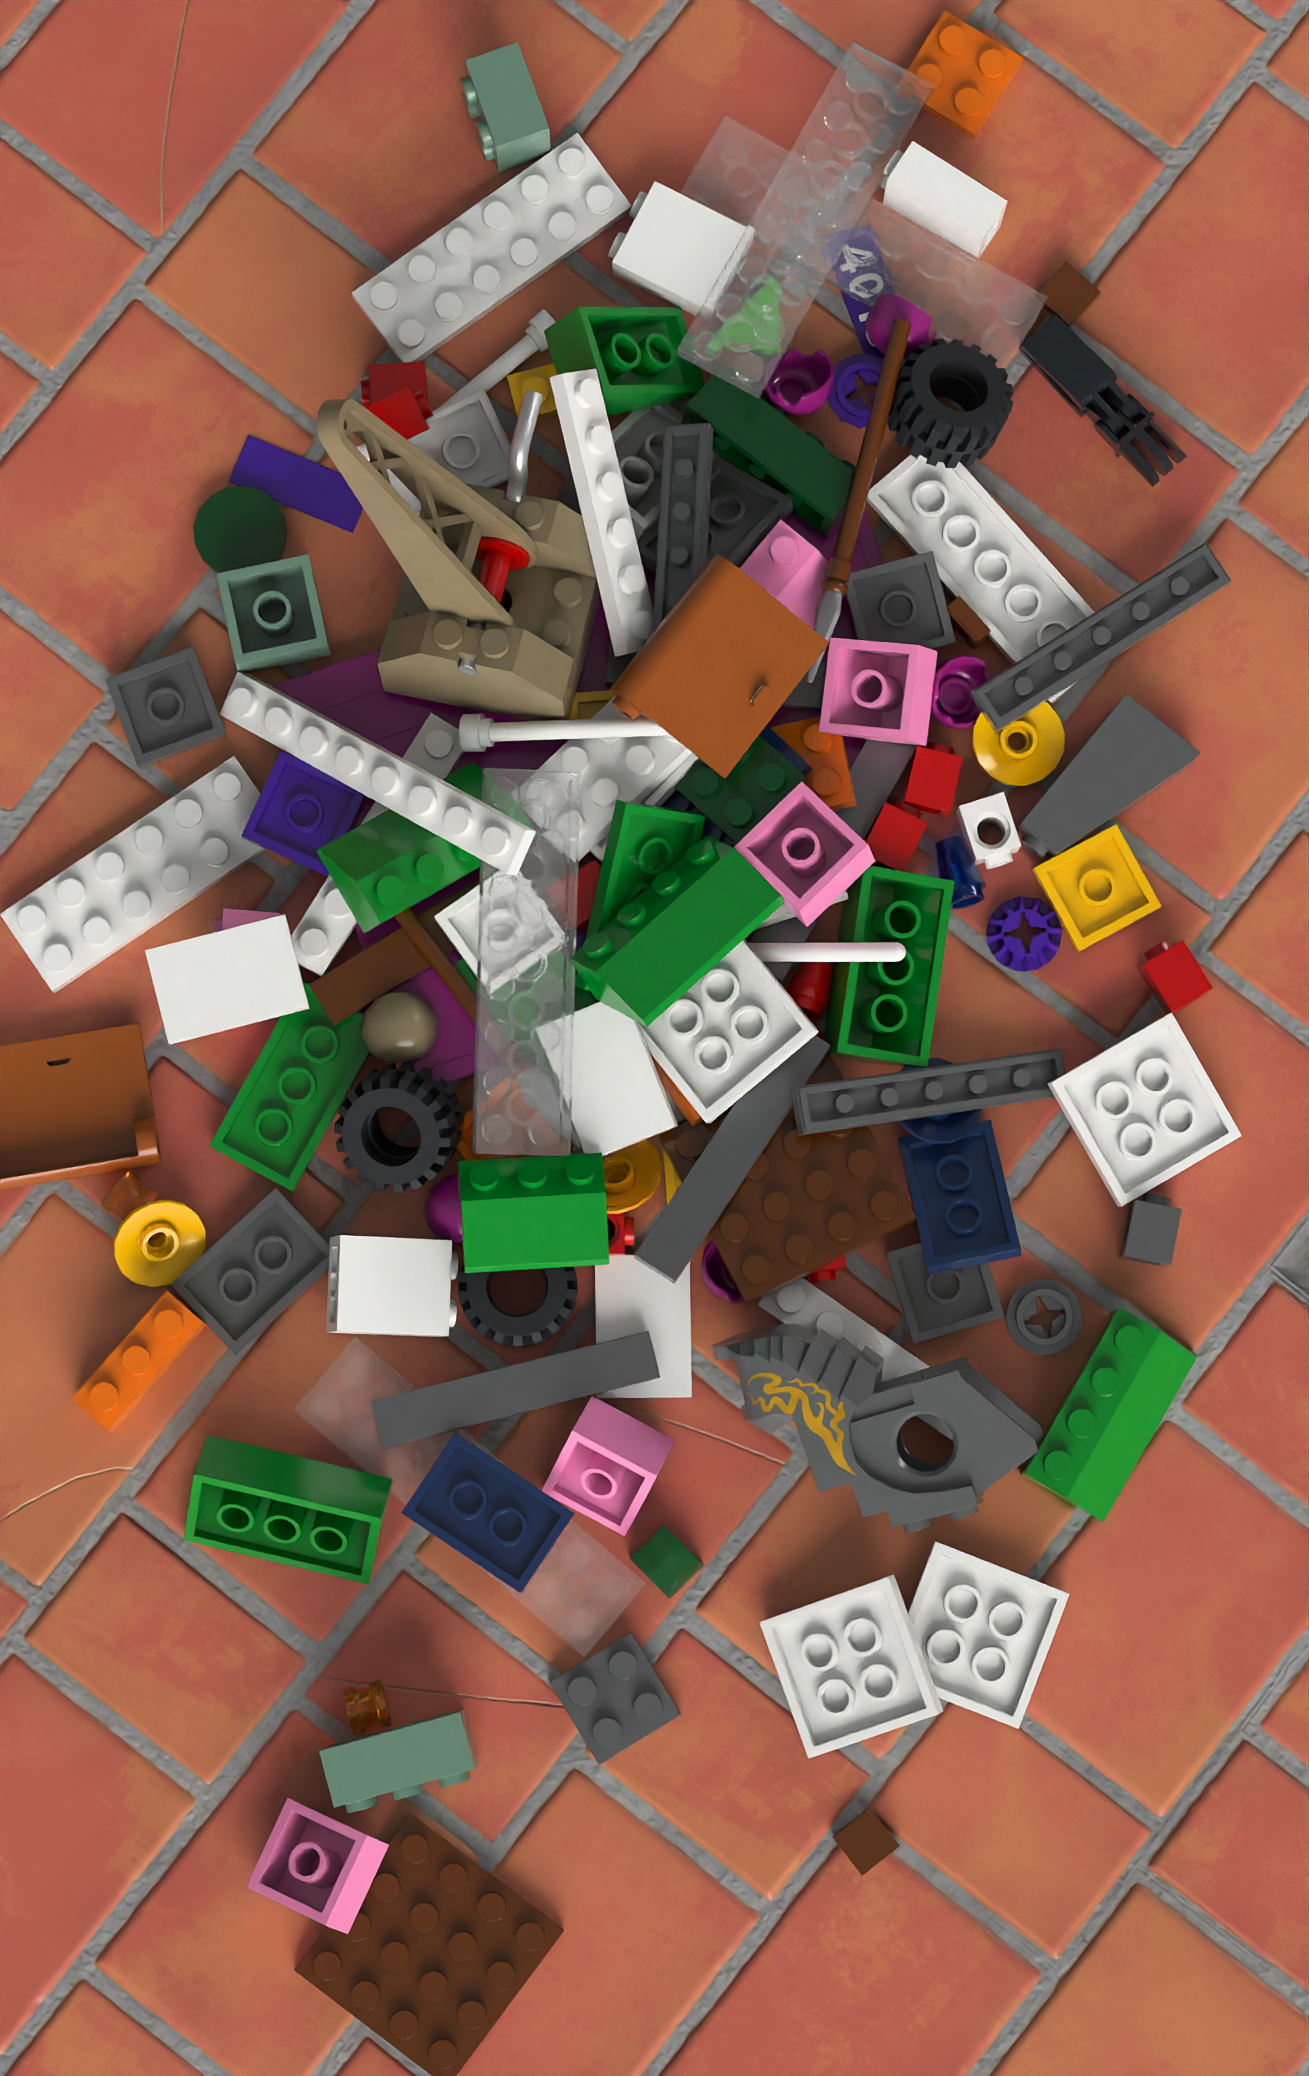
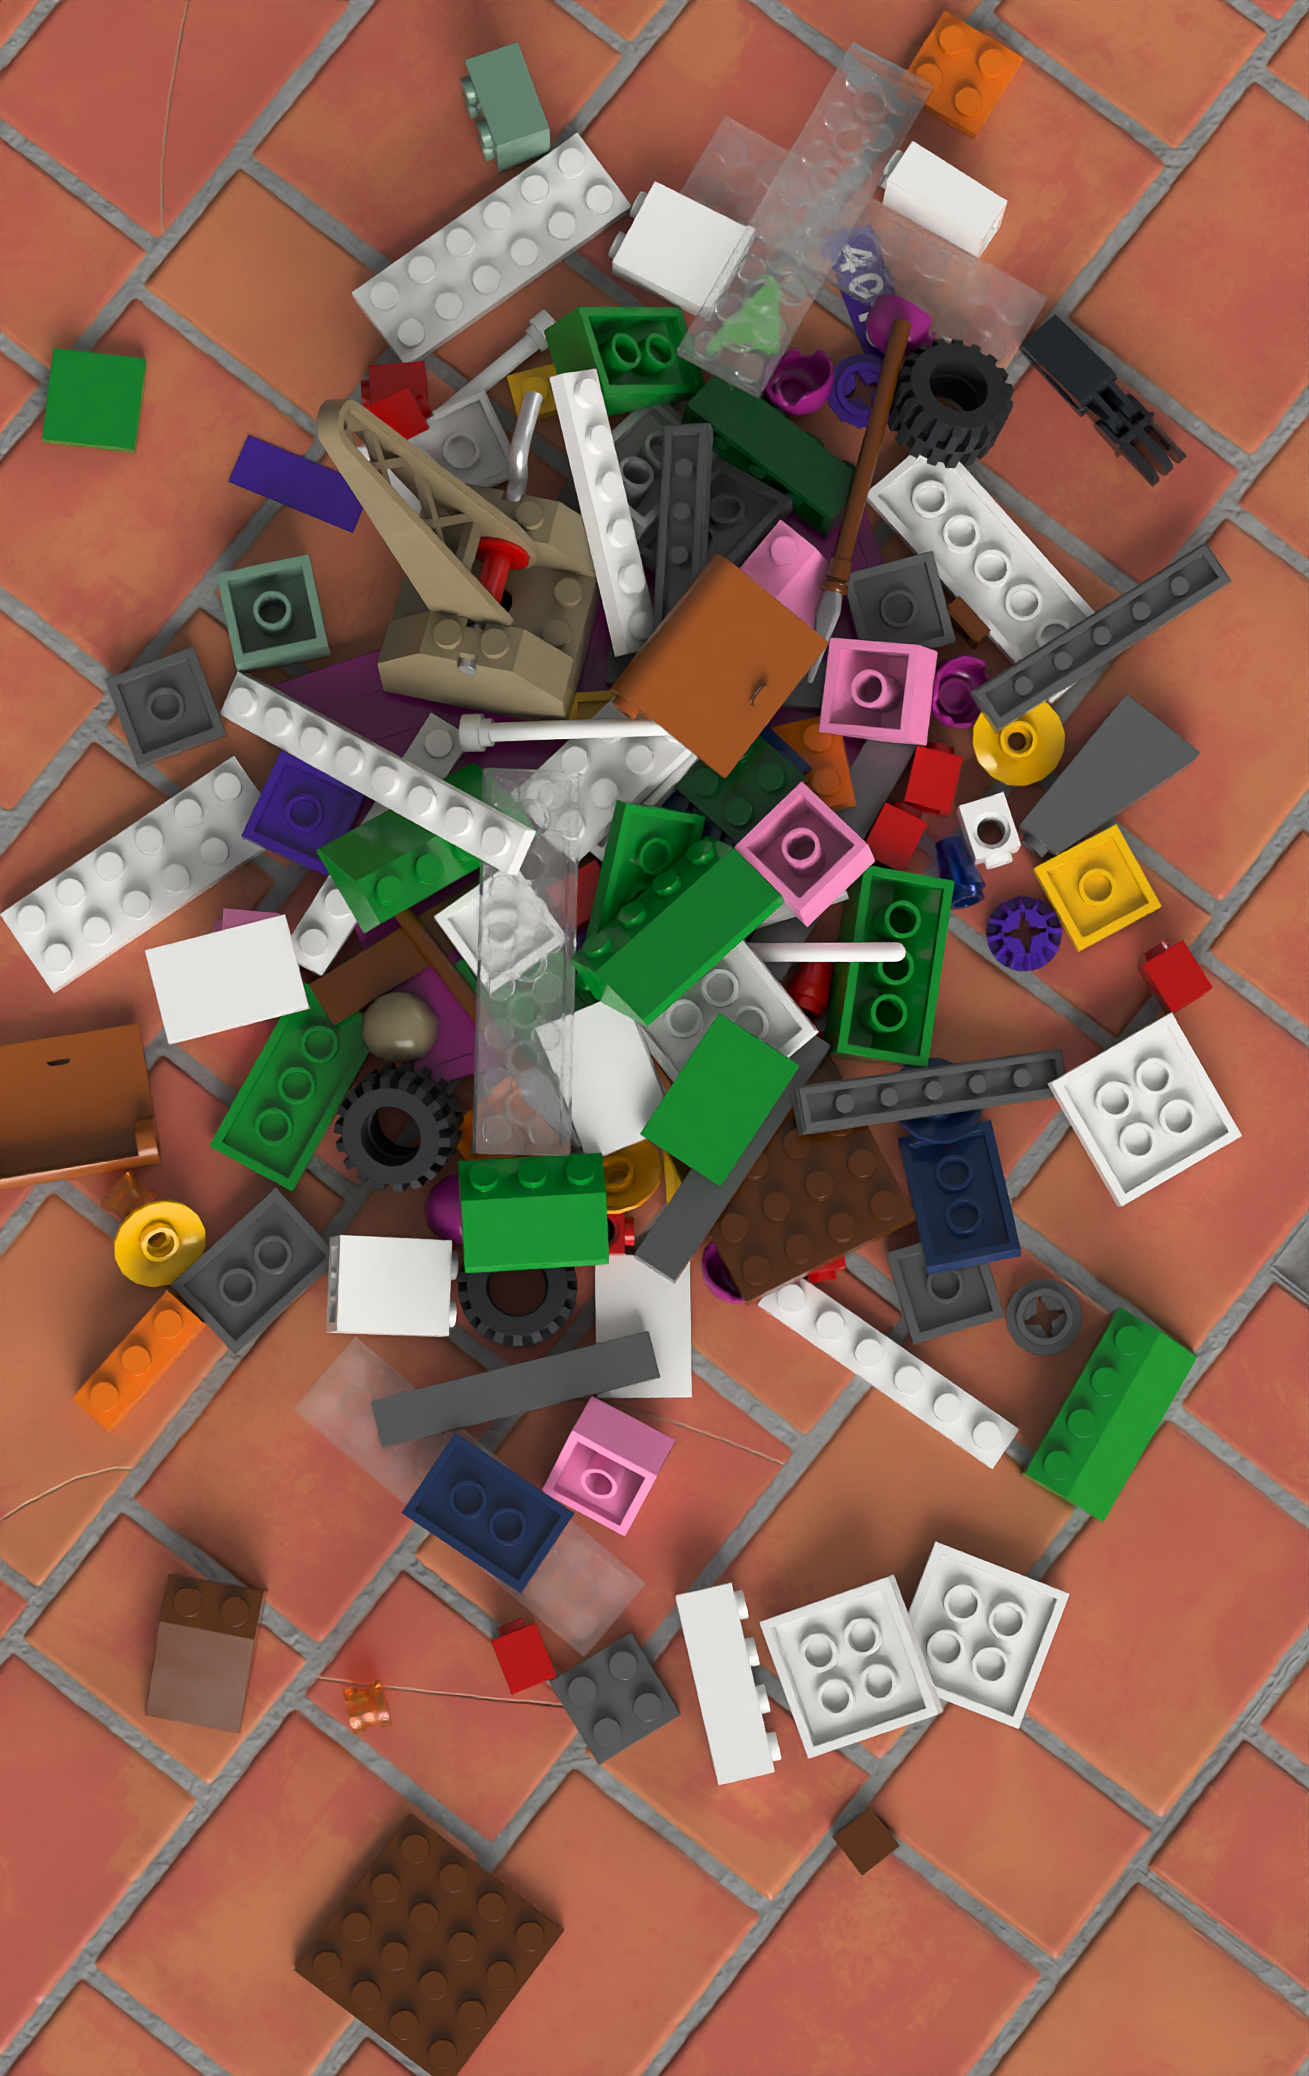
green slope [184,1435,393,1584] -> none
dark green tile [193,486,287,573] -> none
bright pink brick [246,1798,389,1934] -> none
sand green brick [319,1708,478,1813] -> none
dark green brick [630,1525,703,1599] -> none
dark grey animal [712,1323,1044,1533] -> none
reddish brown tile [1034,261,1101,328] -> none
dark grey brick [1120,1194,1182,1268] -> none
none -> green tile [42,348,148,453]
none -> reddish brown slope [145,1573,268,1733]
none -> red brick [491,1617,557,1695]
none -> green tile [640,1013,800,1187]
none -> white brick [675,1582,781,1785]

